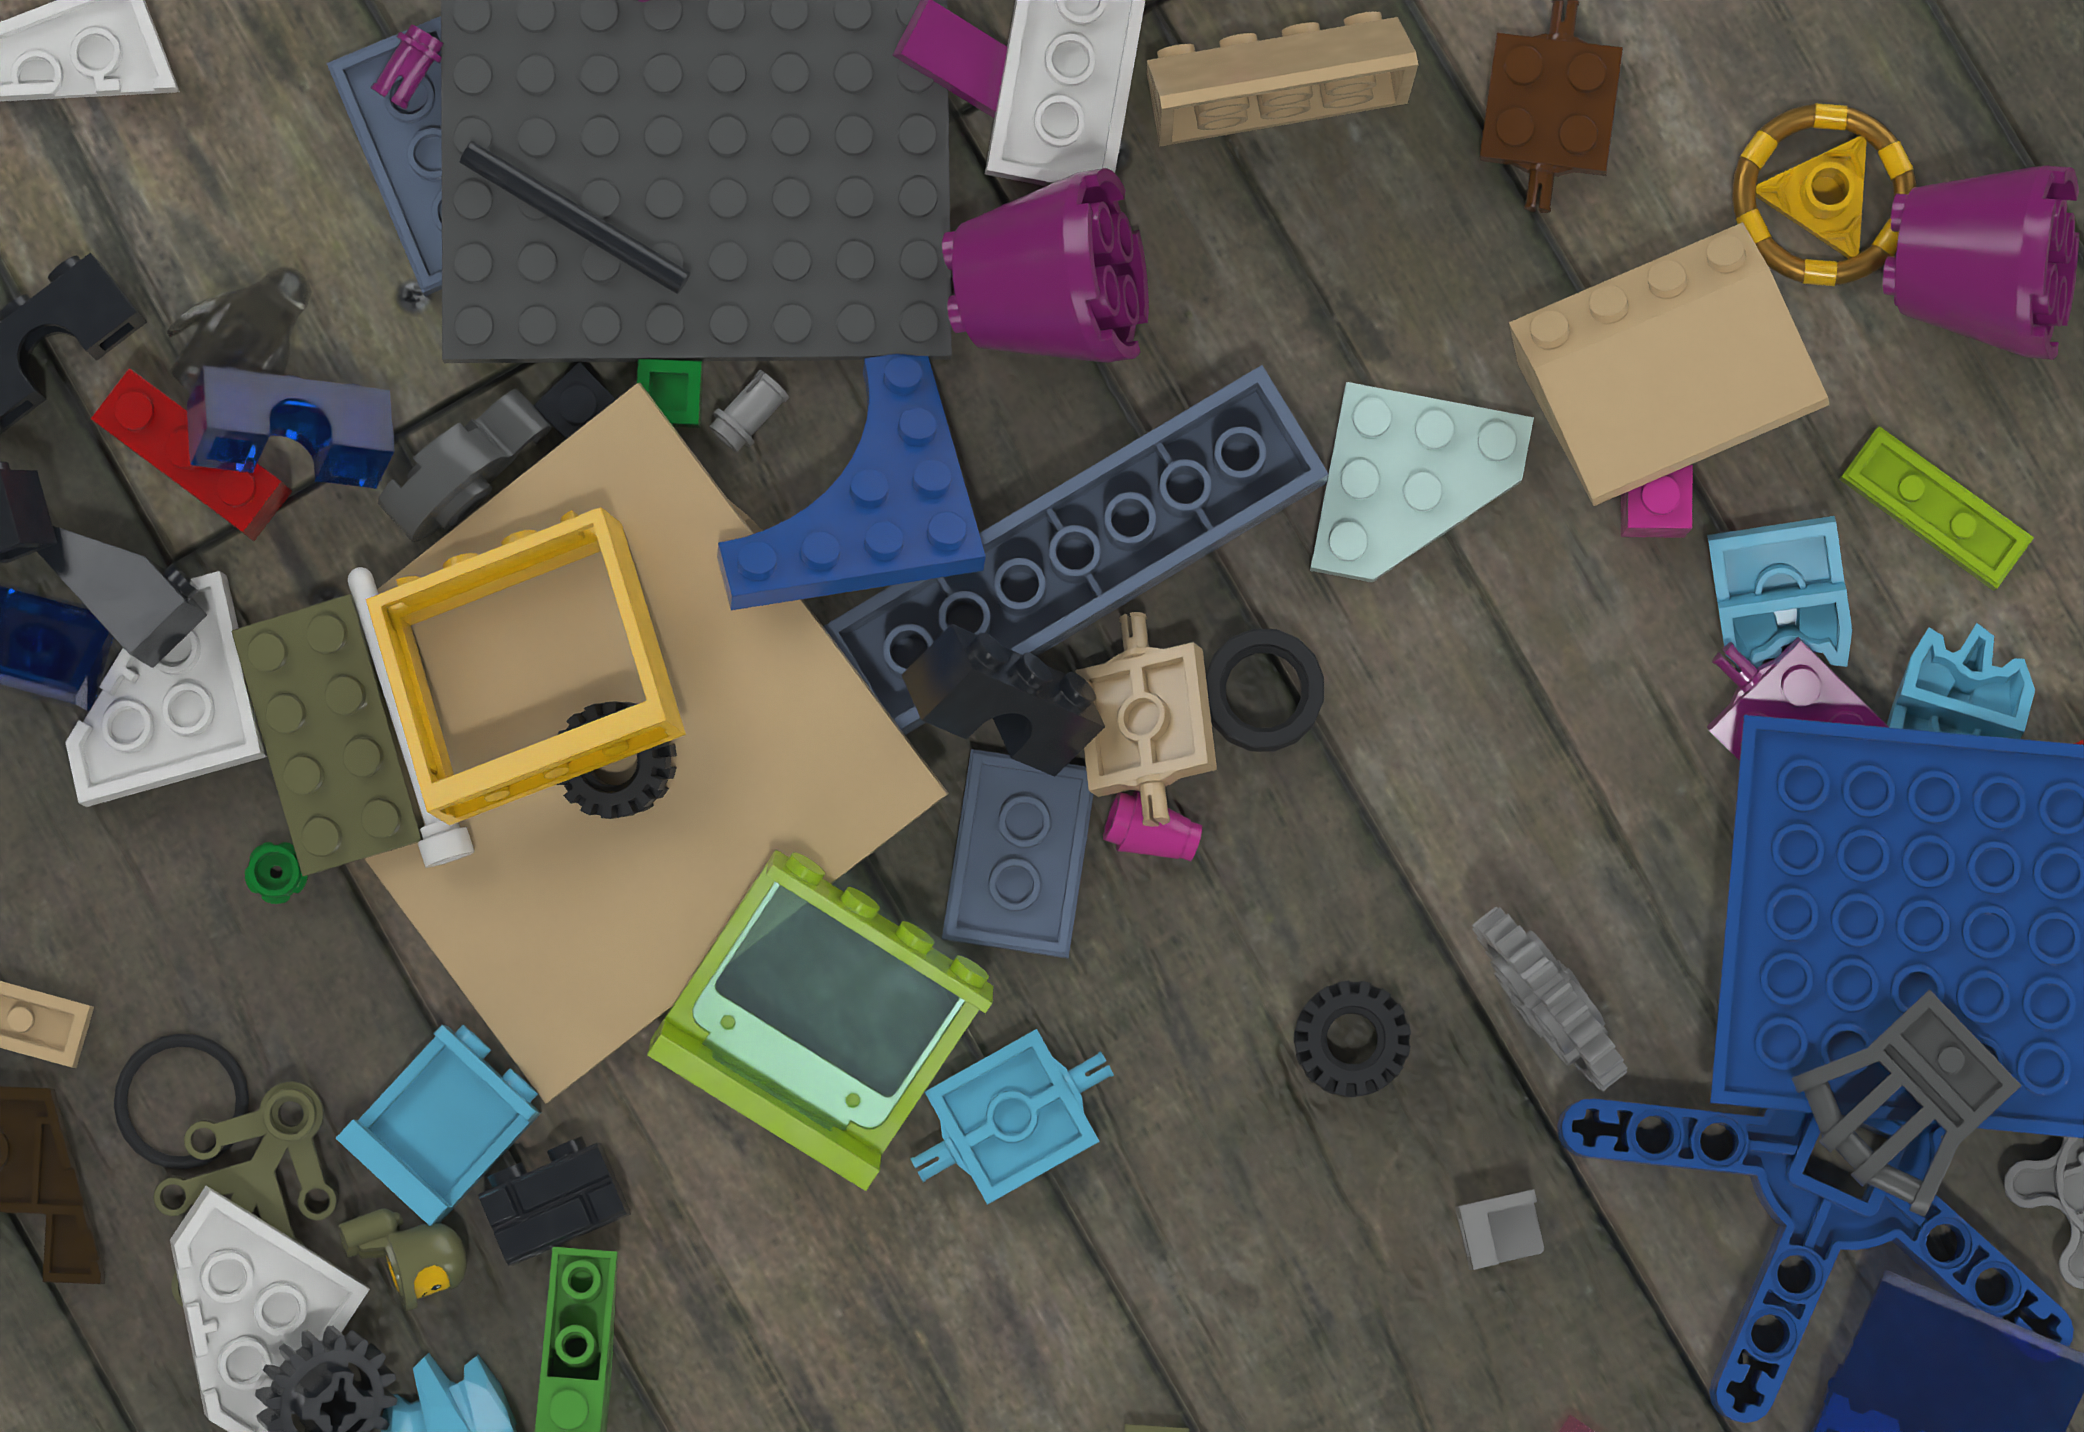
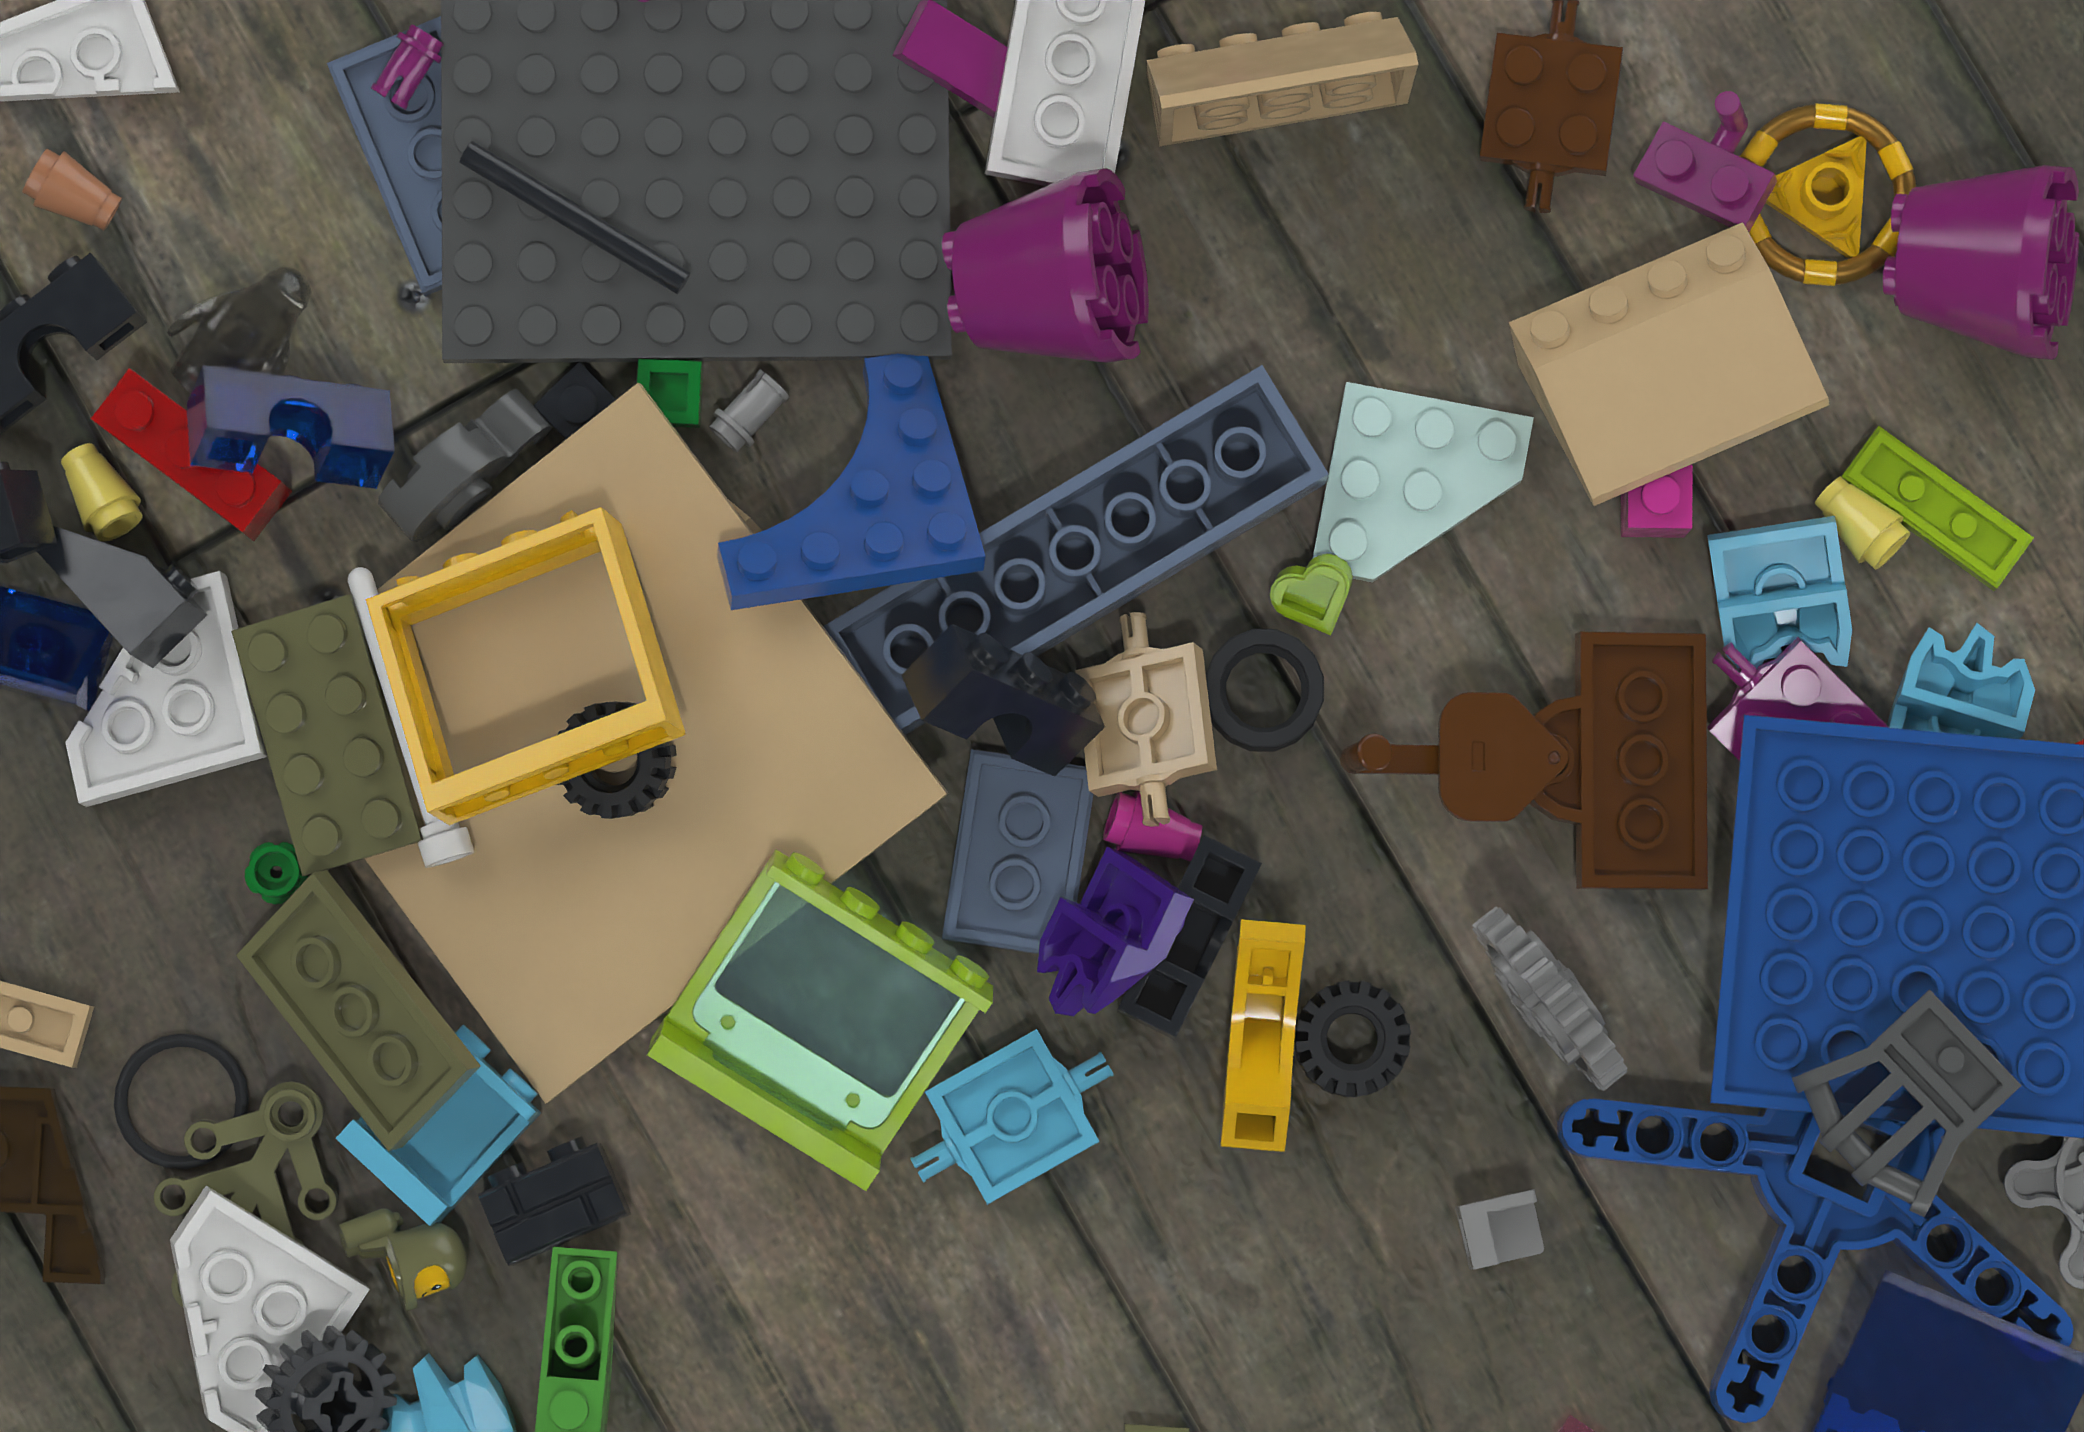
none -> nougat cone [22,149,123,231]
none -> light yellow cone [61,443,143,541]
none -> olive plate [236,870,481,1152]
none -> dark purple plate [1037,846,1194,1016]
none -> black arch [1117,835,1262,1040]
none -> yellow arch [1221,919,1306,1152]
none -> lime tile [1270,554,1353,636]
none -> reddish brown plate [1340,631,1708,891]
none -> magenta plate [1633,91,1778,232]
none -> light yellow cone [1815,476,1910,570]

